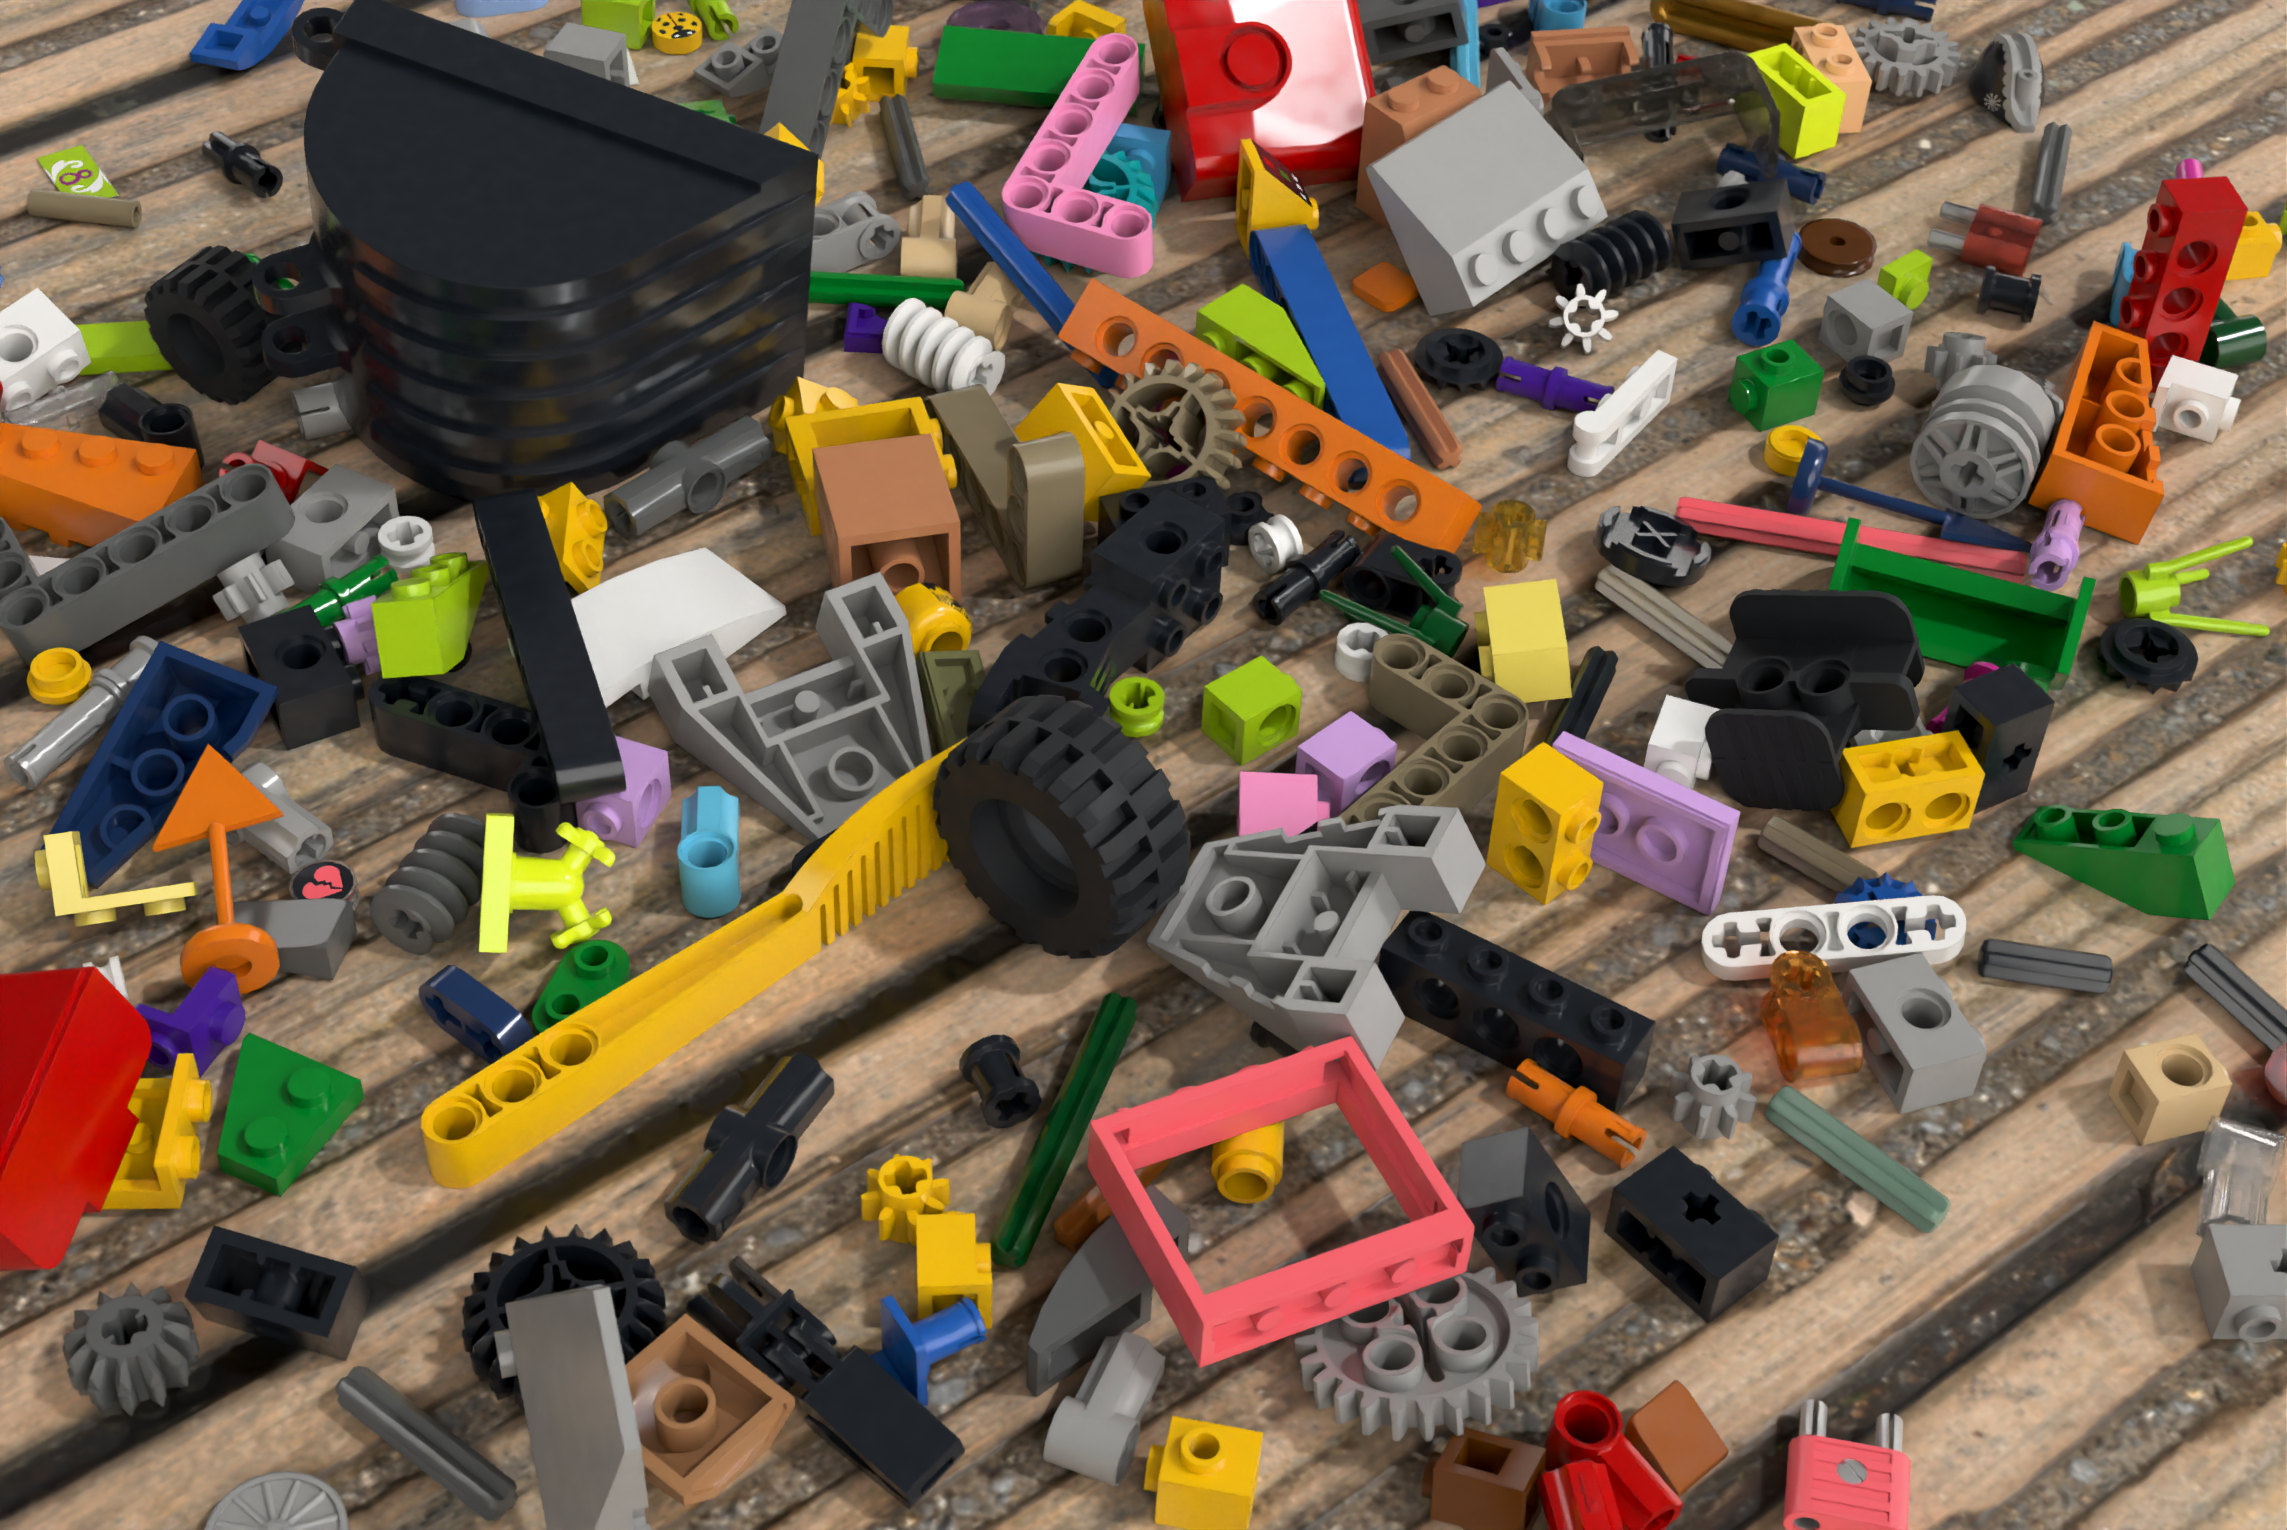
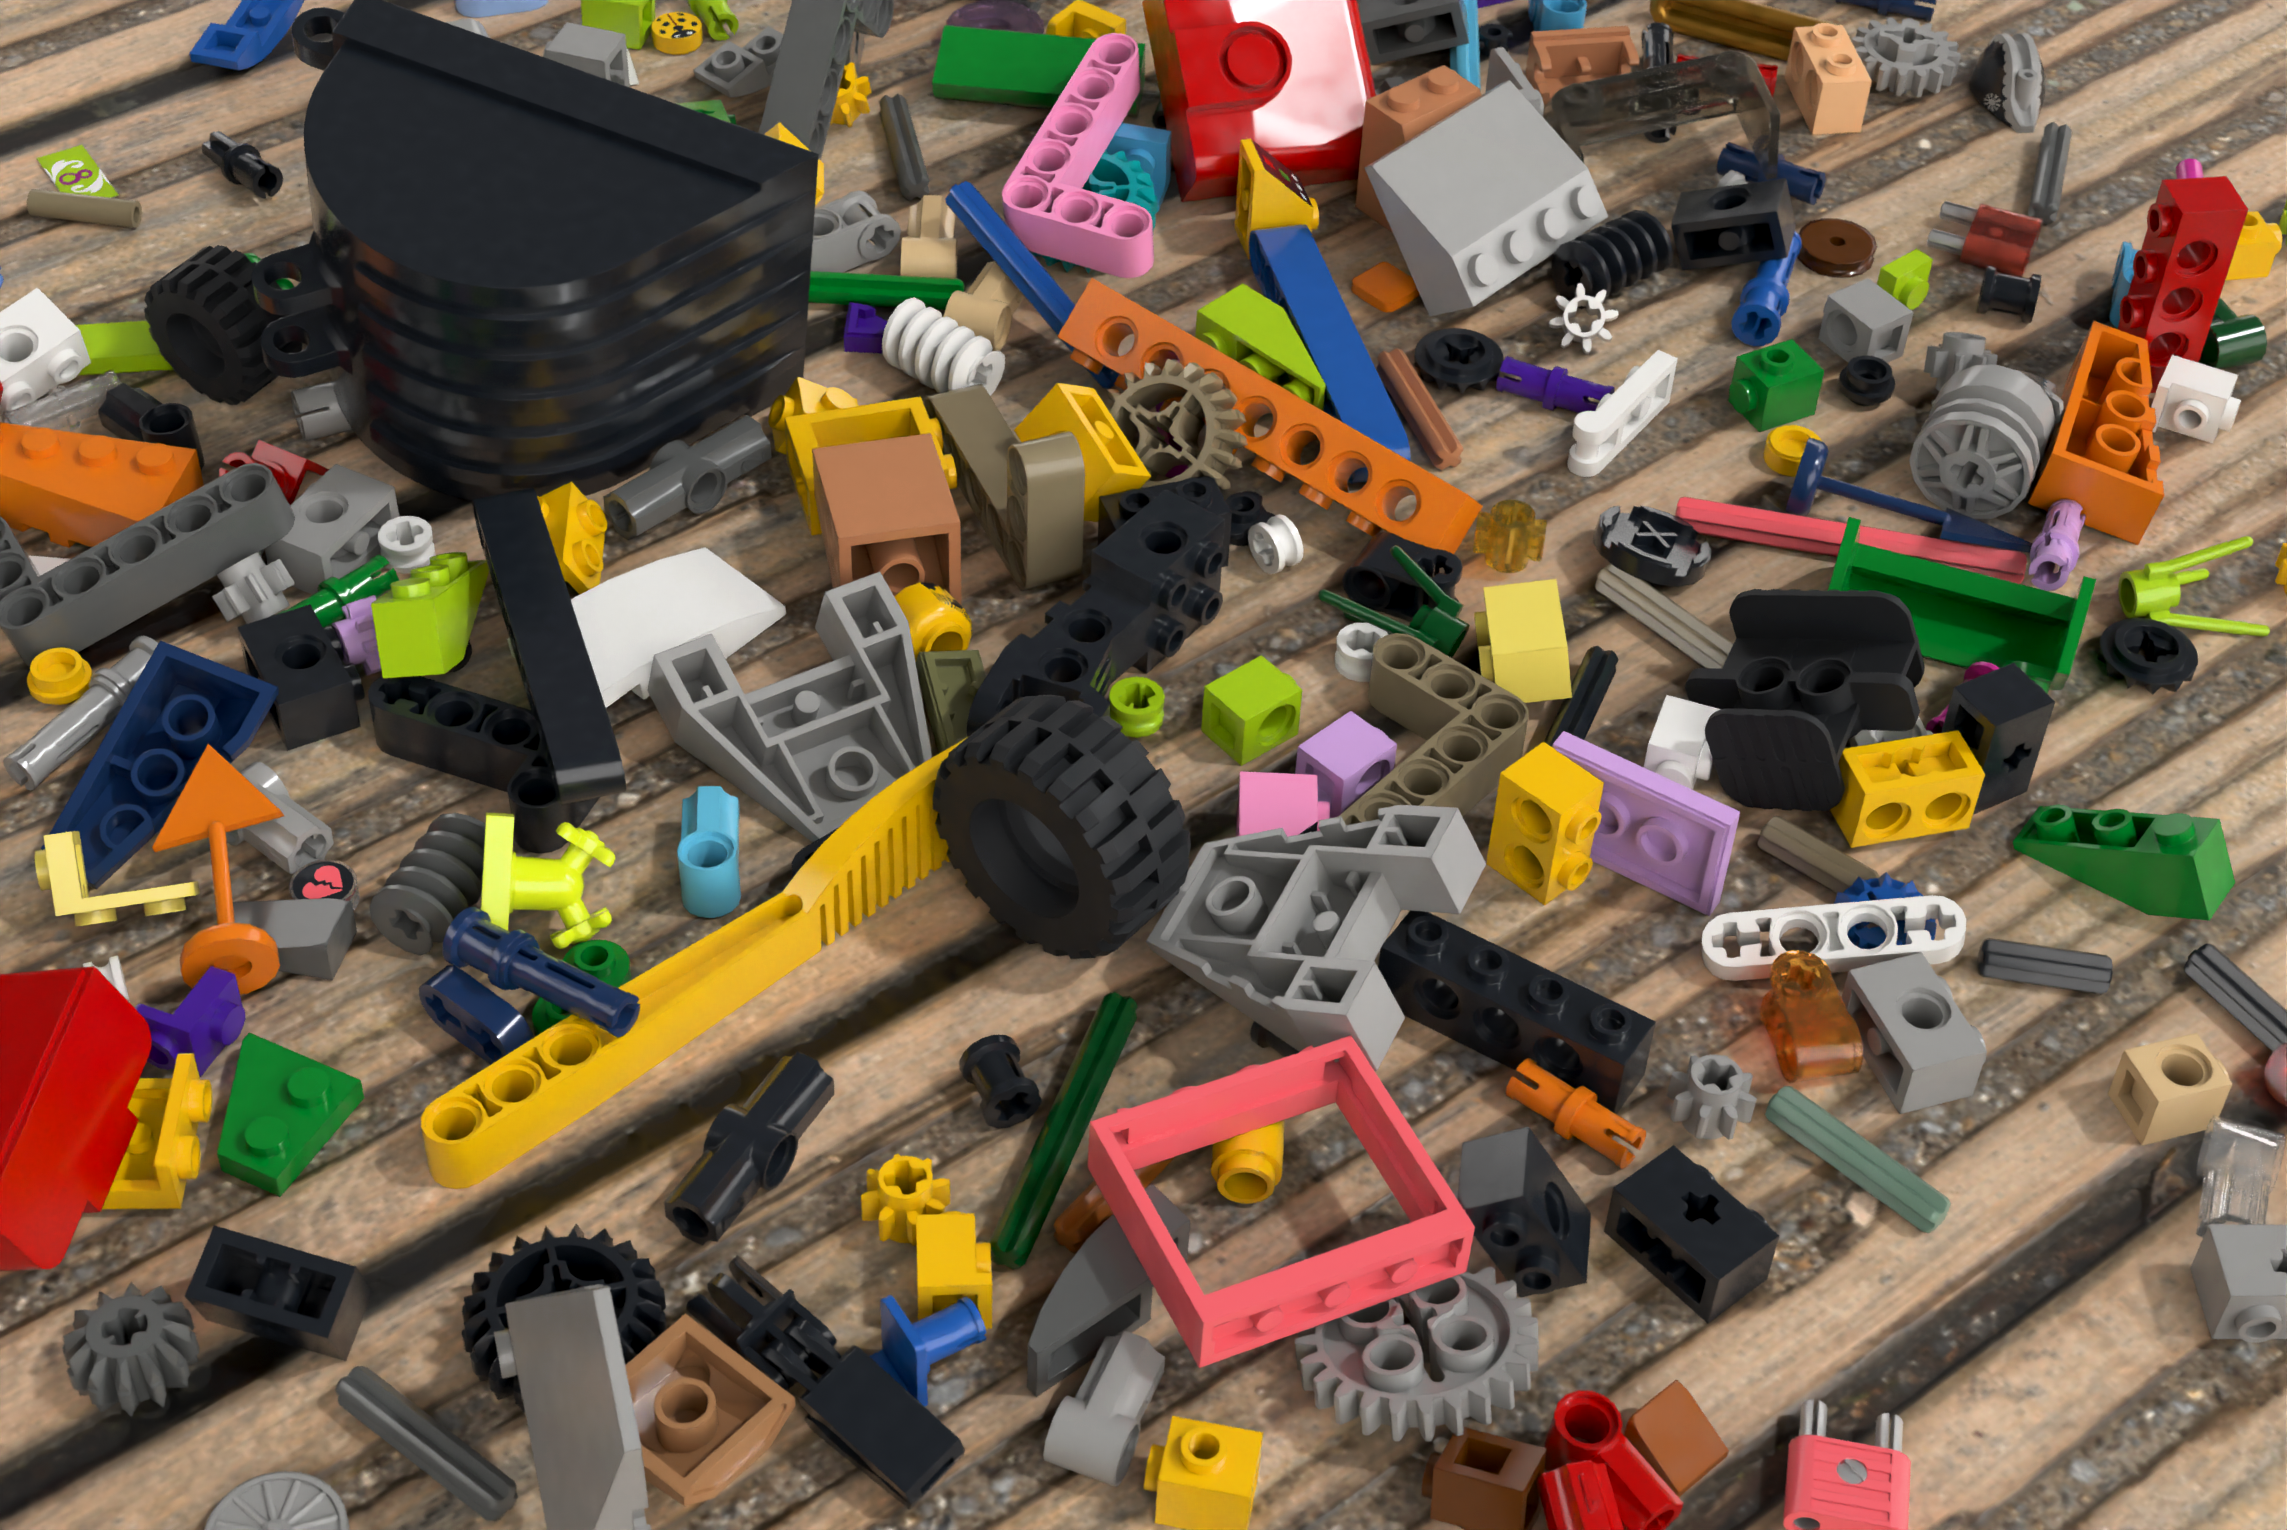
lavender brick [576,736,672,848] -> none
yellow brick [852,25,919,102] -> none
black pin [1253,530,1360,626] -> none
neon yellow brick [1735,43,1847,159] -> none
none -> dark blue pin [442,907,640,1037]

